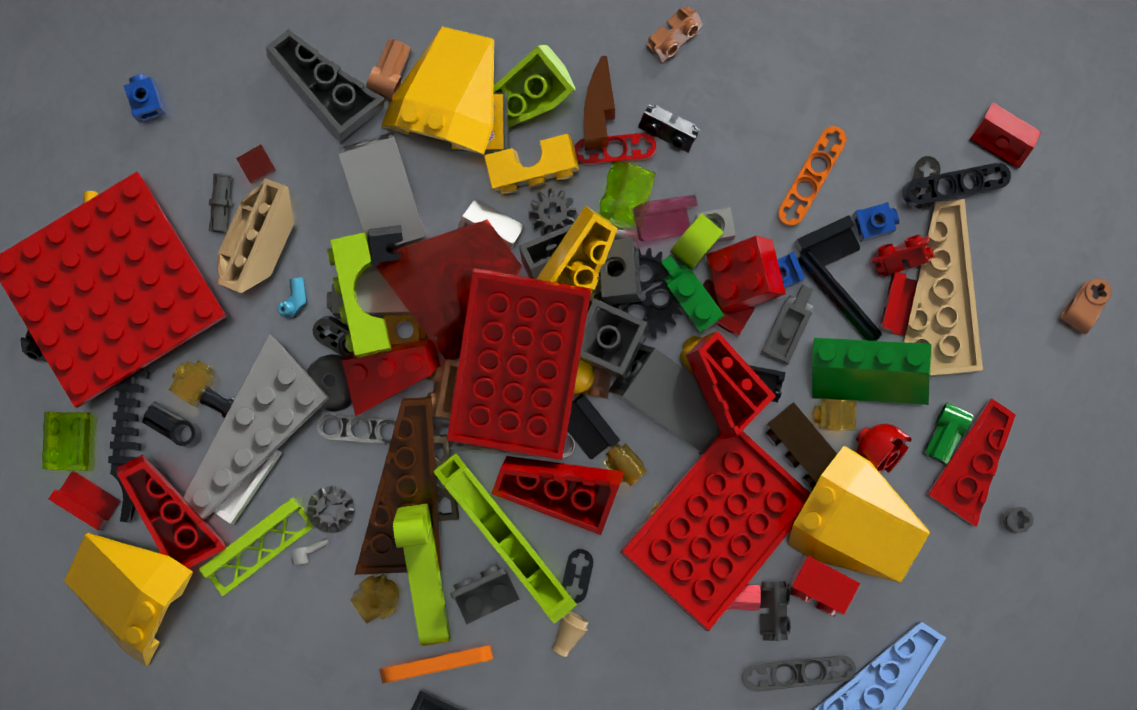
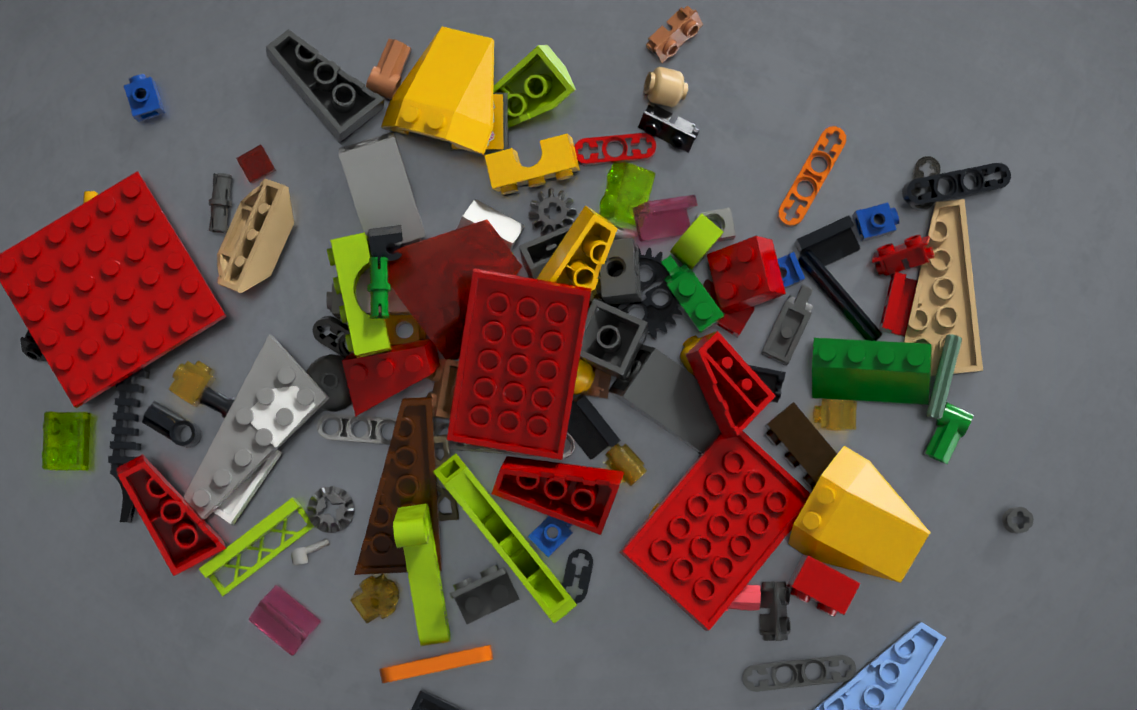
red panel [48,471,121,531] -> none
yellow wedge [64,533,193,666] -> none
medium azure arm [277,277,306,318] -> none
tan cone [552,611,589,657] -> none
reddish brown slope [583,56,615,150] -> none
red cylinder [855,423,912,473] -> none
red wing [926,398,1016,527] -> none
red panel [970,103,1041,168] -> none
nougat piece [1060,278,1112,335] -> none
none -> clear pink panel [249,585,321,656]
none -> white sticker [251,386,315,448]
none -> green pin [367,257,391,319]
none -> blue brick [528,516,573,557]
none -> tan head [644,67,688,107]
none -> sand green axle [926,334,962,419]

